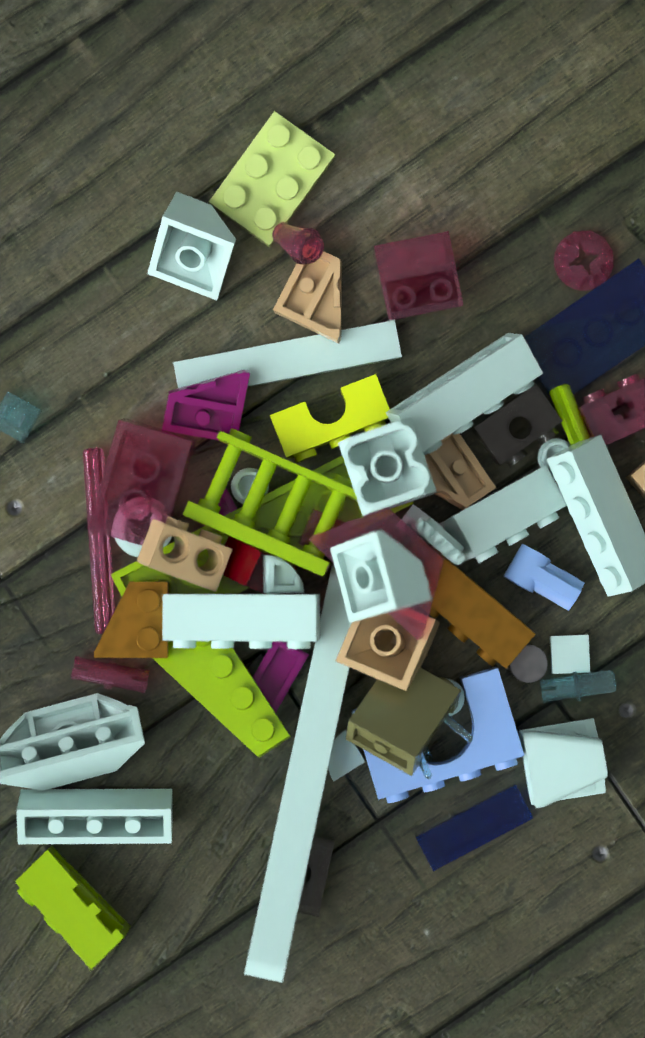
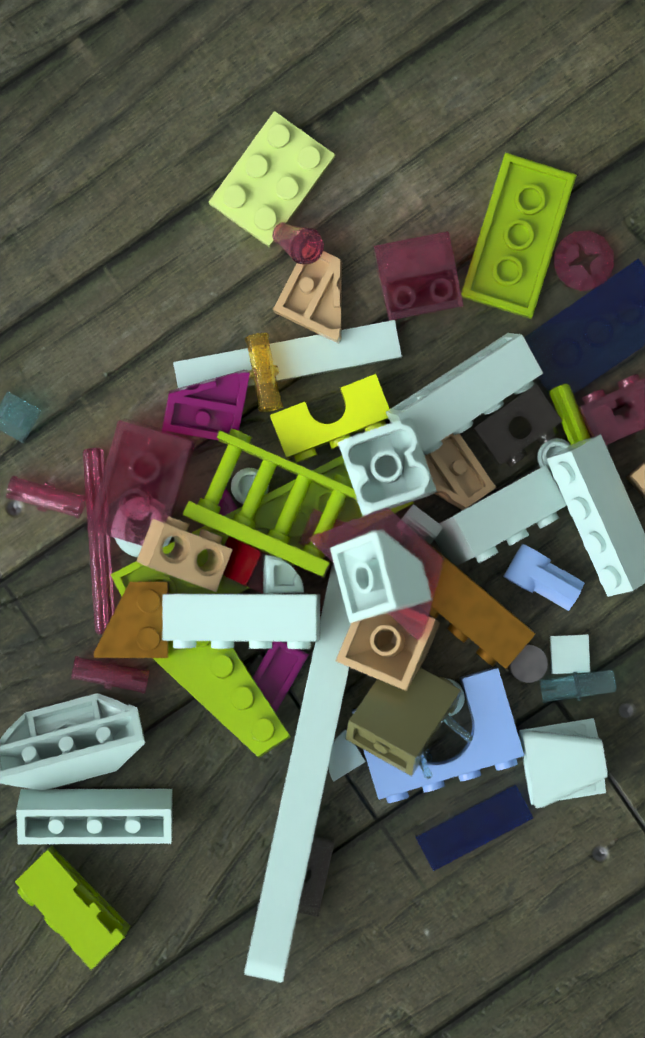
light aqua slope [147,191,236,300] -> none
light aqua gear [414,517,467,564] -> none
none -> clear pink pin [6,475,86,519]
none -> clear yellow pin [245,333,283,412]
none -> lime tile [460,153,577,319]

